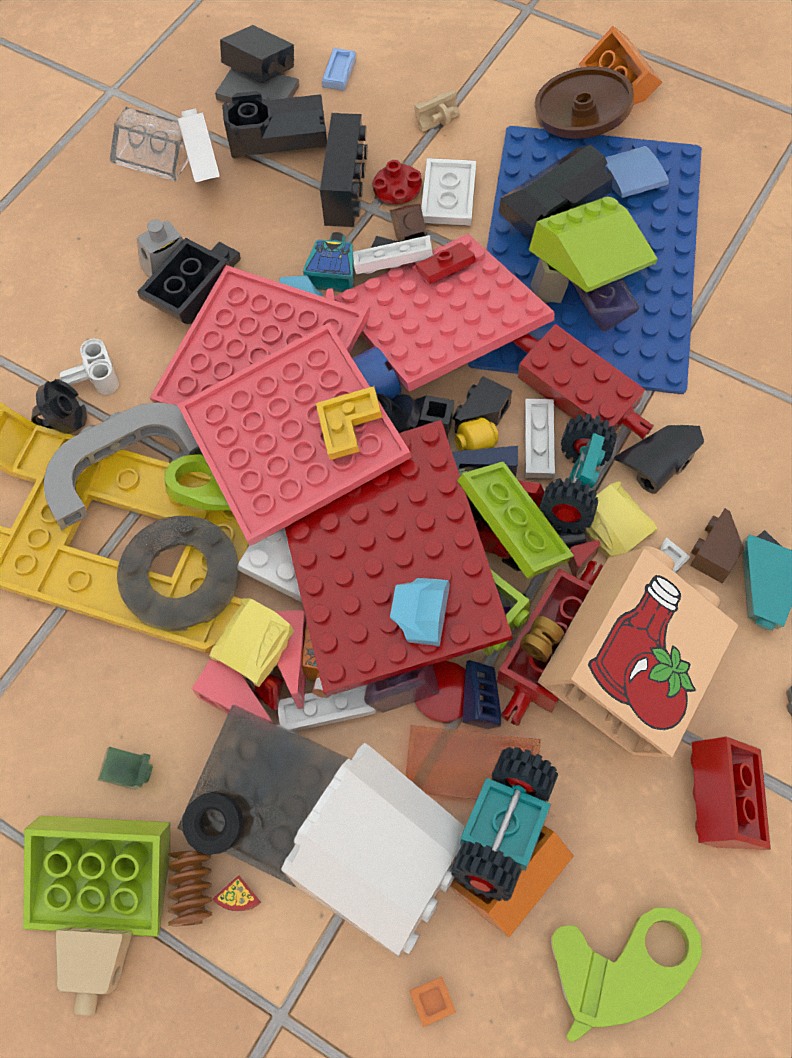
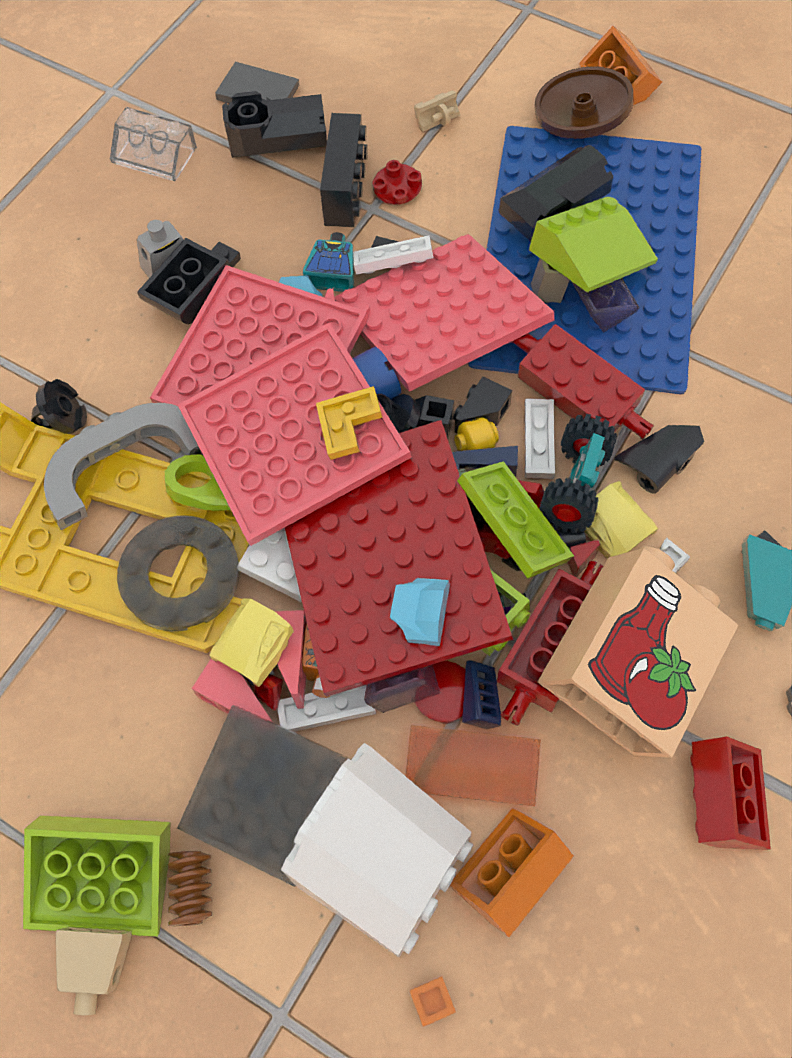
white beam [59,338,119,395] -> none
clear green bracket [97,747,153,790] -> none
white brick [177,108,220,182] -> none
black tyre [182,792,244,855] -> none
tile [213,875,262,911] -> none
black brick [220,25,294,83] -> none
light blue tile [322,48,356,91] -> none
reddish brown slope [390,204,428,242] -> none
red plate [416,242,476,284] -> none
white plate [421,158,476,226] -> none
plate [451,747,558,901] -> none
pearl gold wheel [520,616,564,662] -> none
lime animal [551,907,702,1043] -> none
medium blue slope [604,146,669,198] -> none
reddish brown slope [690,508,744,584] -> none

